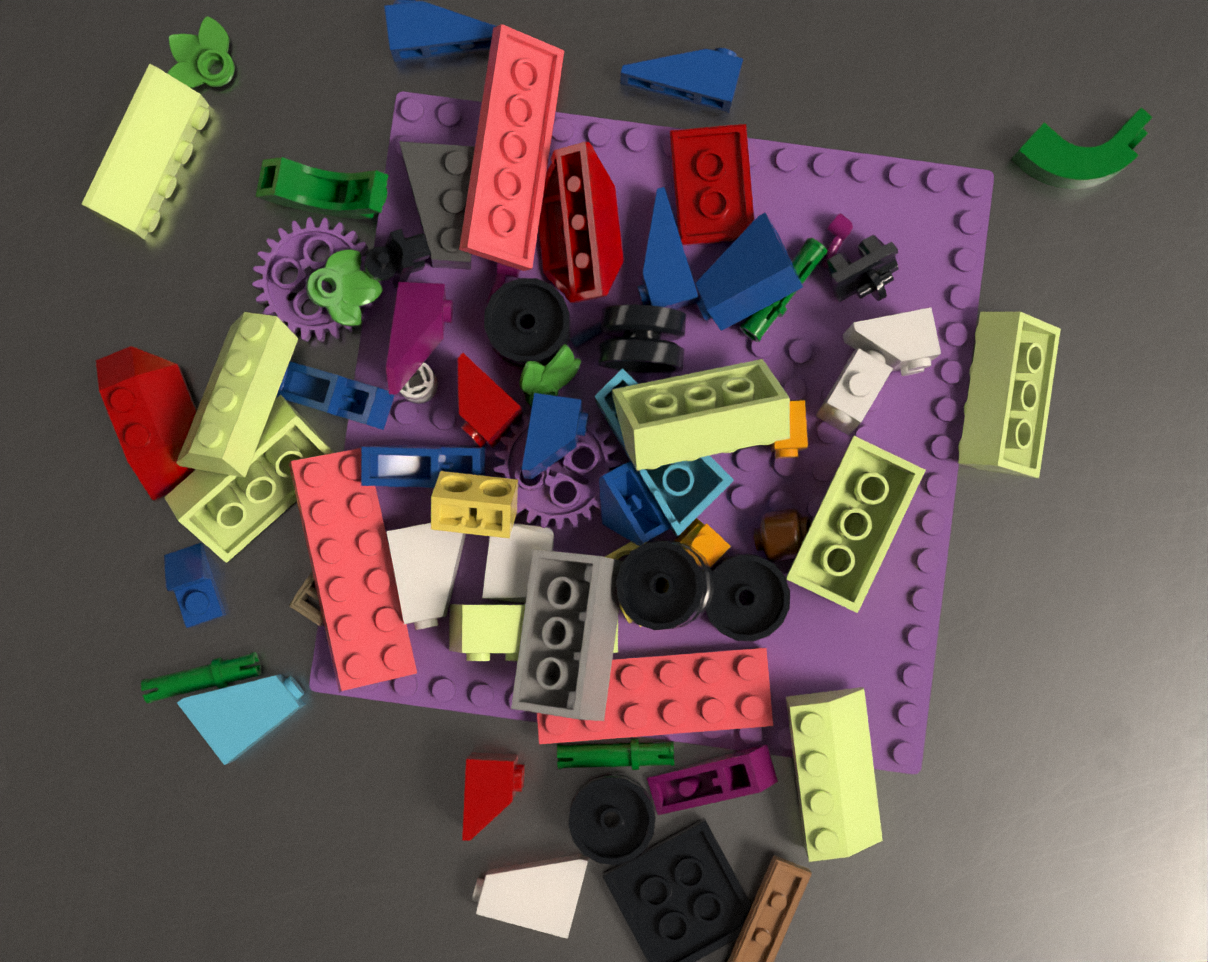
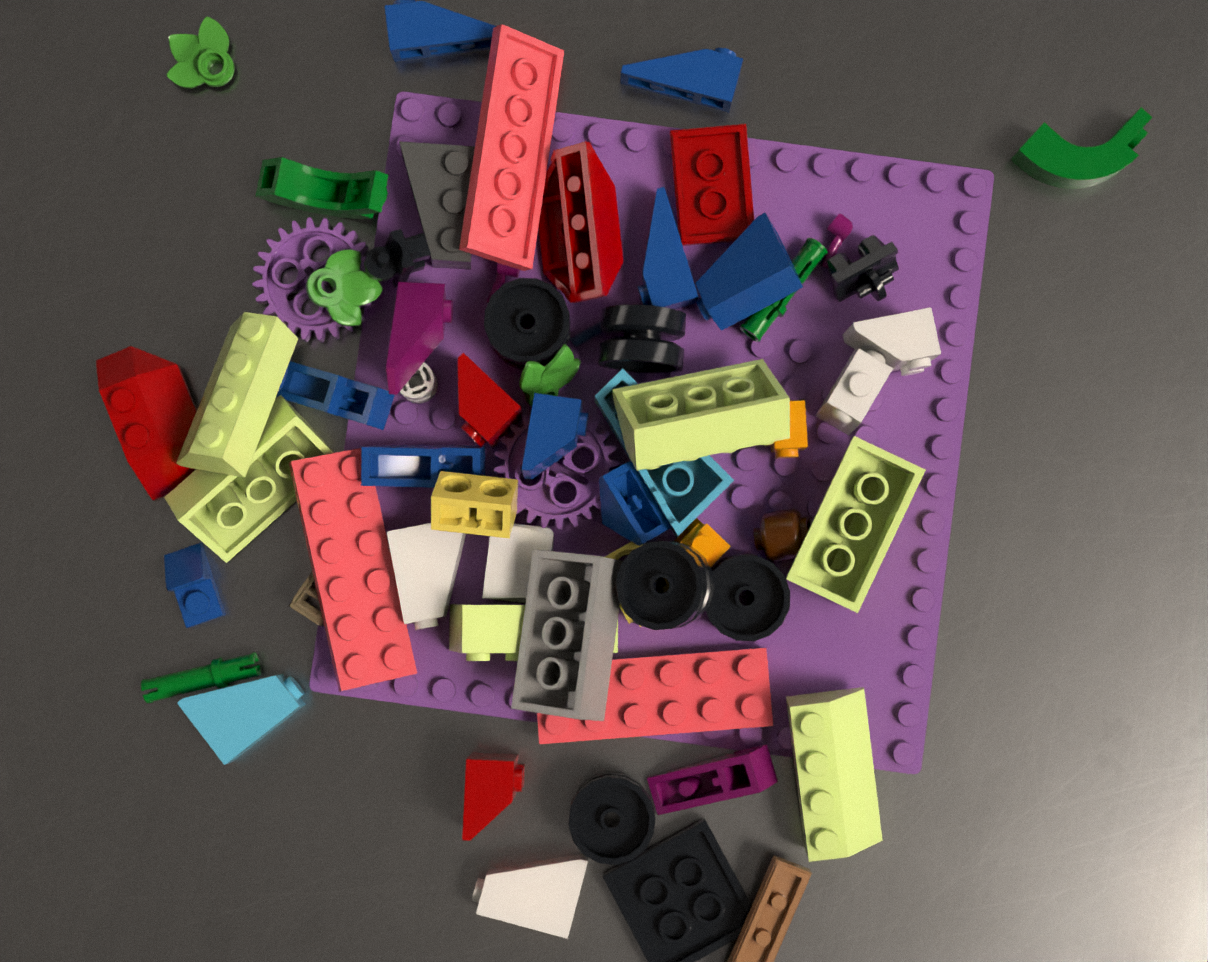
yellowish green slope [82,64,209,240] -> none
green pin [557,739,675,770] -> none
yellowish green slope [958,311,1061,478] -> none

